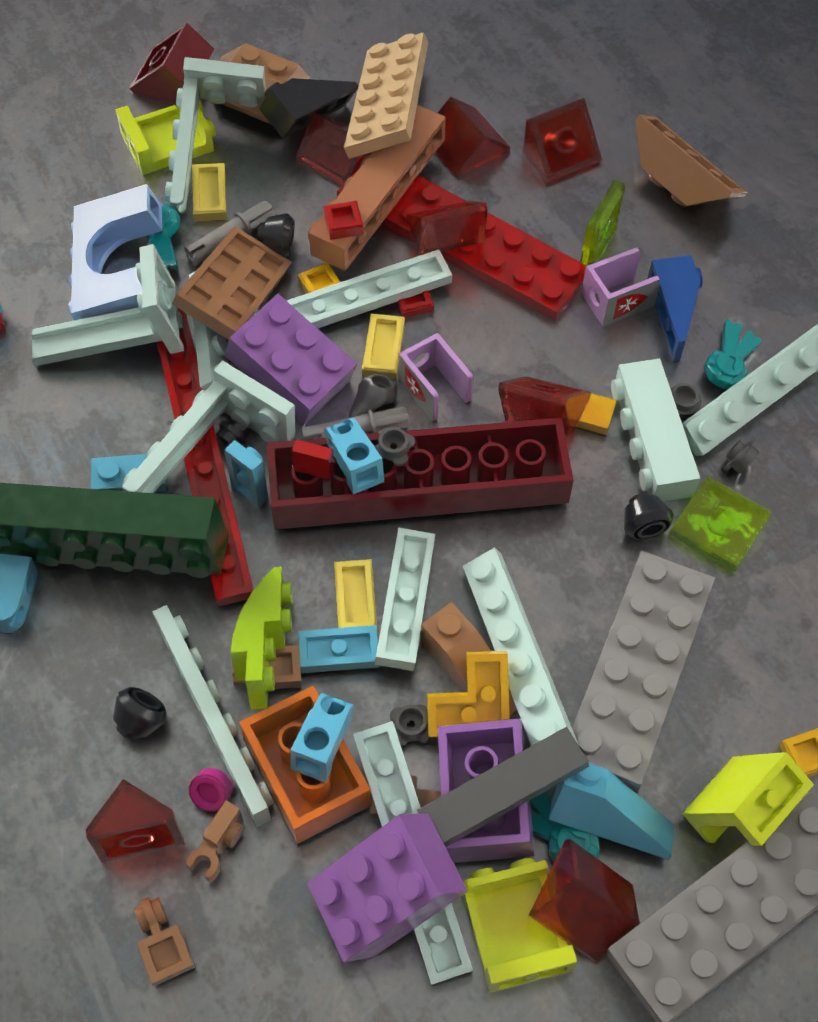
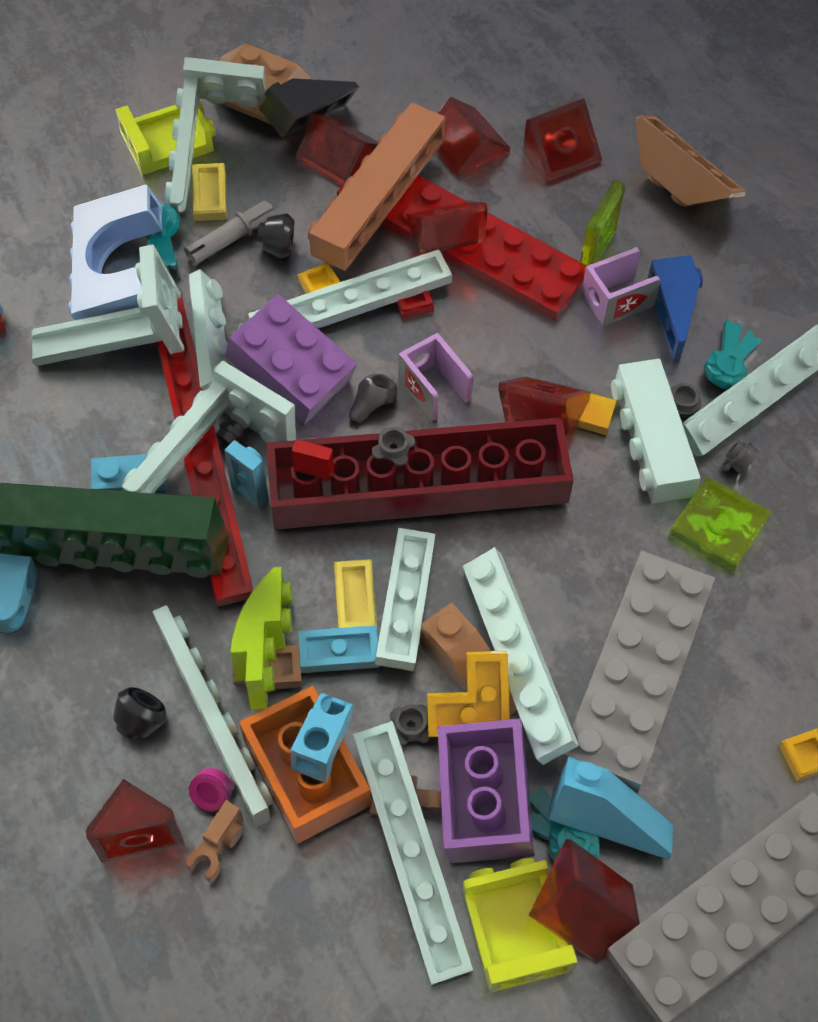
dark red slope [129,23,214,103] -> none
medium nougat plate [134,897,195,986] -> none
medium nougat plate [172,226,292,340] -> none
light grey axle [301,407,409,440] -> none
medium lavender brick [307,813,468,962] -> none
red tile [323,201,364,240] -> none
medium azure leg [324,417,384,495] -> none
tan plate [344,32,428,159] -> none
light yellow tile [362,314,405,380] -> none
dark grey tile [417,726,589,847] -> none
black cone [624,493,674,540] -> none
neon yellow panel [682,752,814,846] -> none

